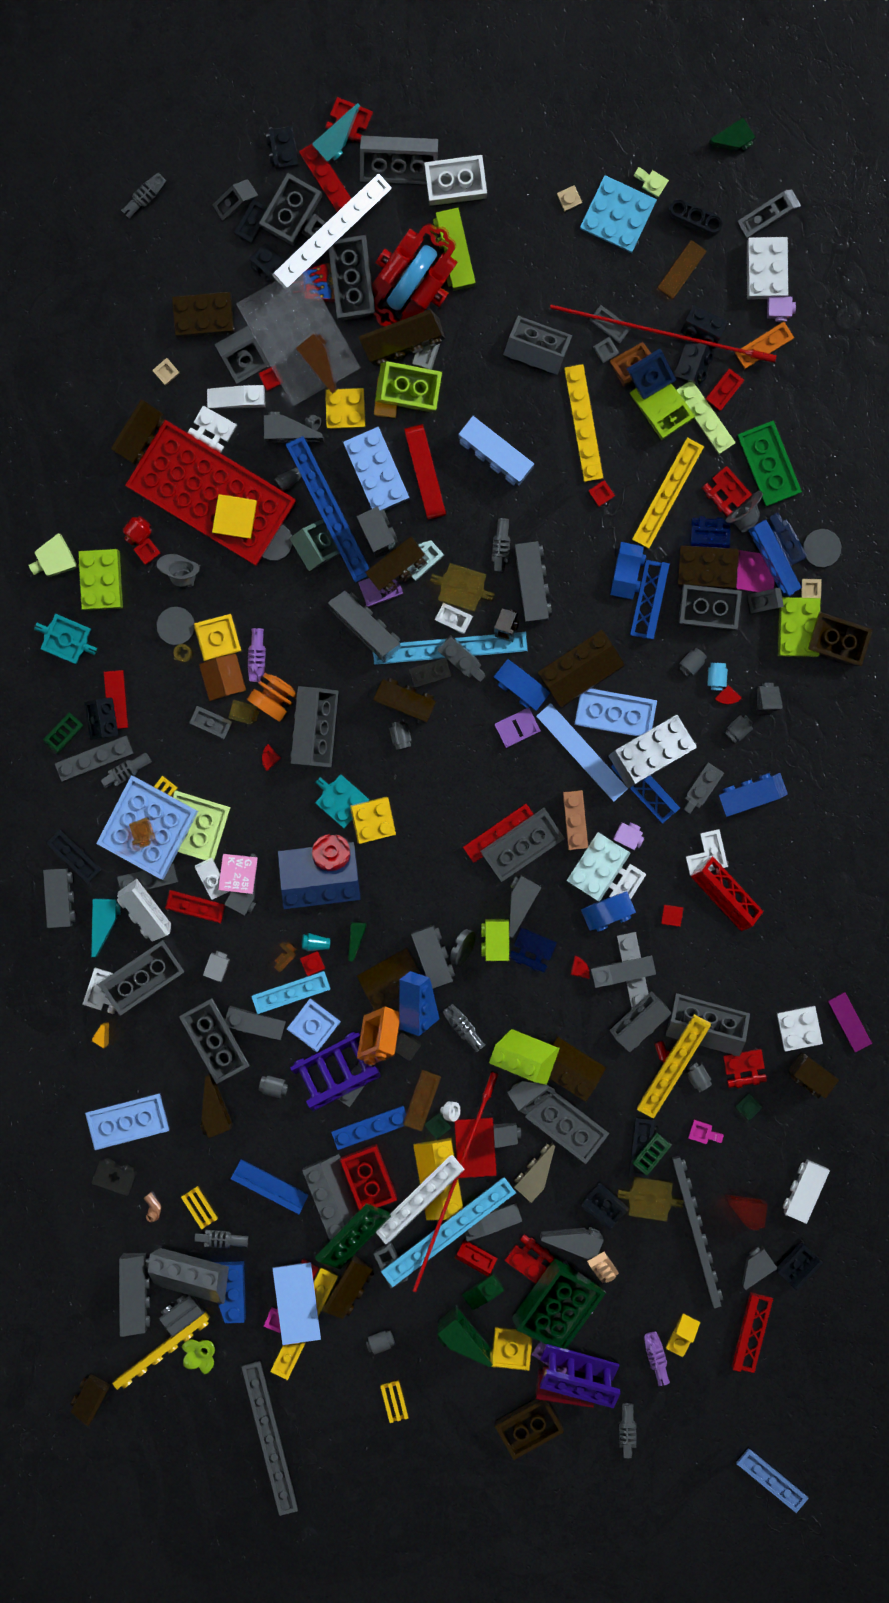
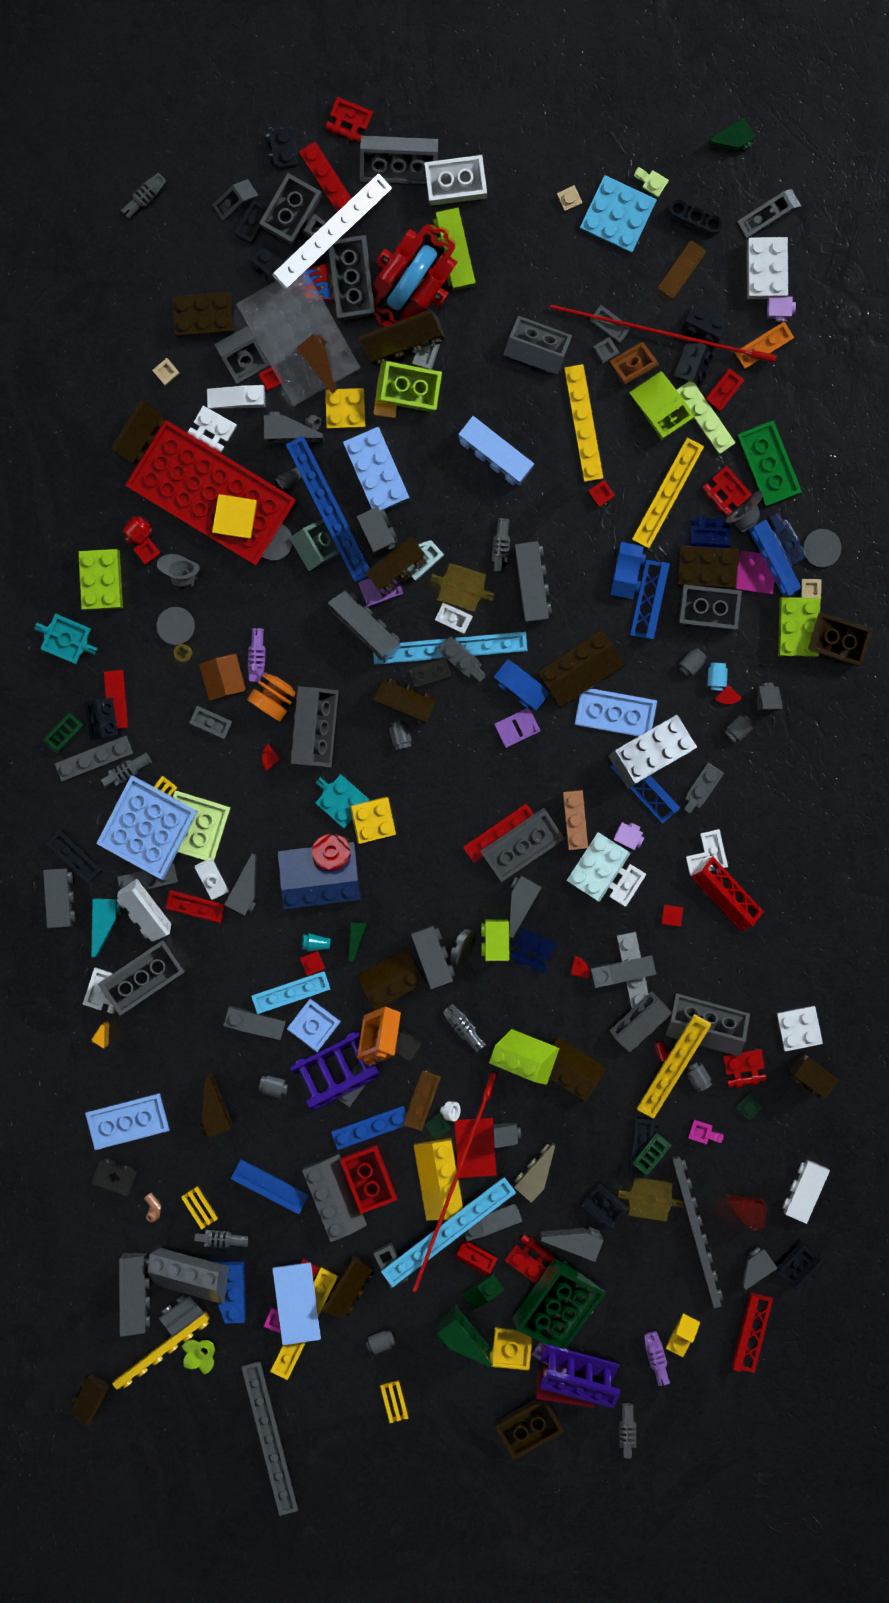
yellowish green torso [29,534,78,577] -> none
clear orange bracket [129,817,156,848] -> none
dark grey slope [179,998,250,1084] -> none
yellow tile [193,614,241,661] -> none
light grey brick [203,951,230,982] -> none
bright pink sticker [218,854,258,894] -> none
clear yellow brick [229,700,259,725] -> none
clear orange bracket [275,942,297,972] -> none
teal slope [312,103,360,162] -> none
dark green tile [315,1203,391,1269] -> none
white plate [376,1155,465,1244] -> none
blue wedge [399,971,440,1036] -> none
red beam [404,424,446,520] -> none
brick [494,609,519,642] -> none
dark grey slope [507,1081,556,1115] -> none
dark grey plate [525,1092,609,1164] -> none
light blue tile [536,703,628,802] -> none
blue brick [581,891,636,932] -> none
light nougat plate [587,1252,619,1283] -> none
dark blue tile [627,349,676,400] -> none
blue wedge [719,773,788,817] -> none
medium blue plate [736,1448,808,1513] -> none
dark grey plate [747,588,784,614] -> none
magenta tile [828,992,872,1052] -> none

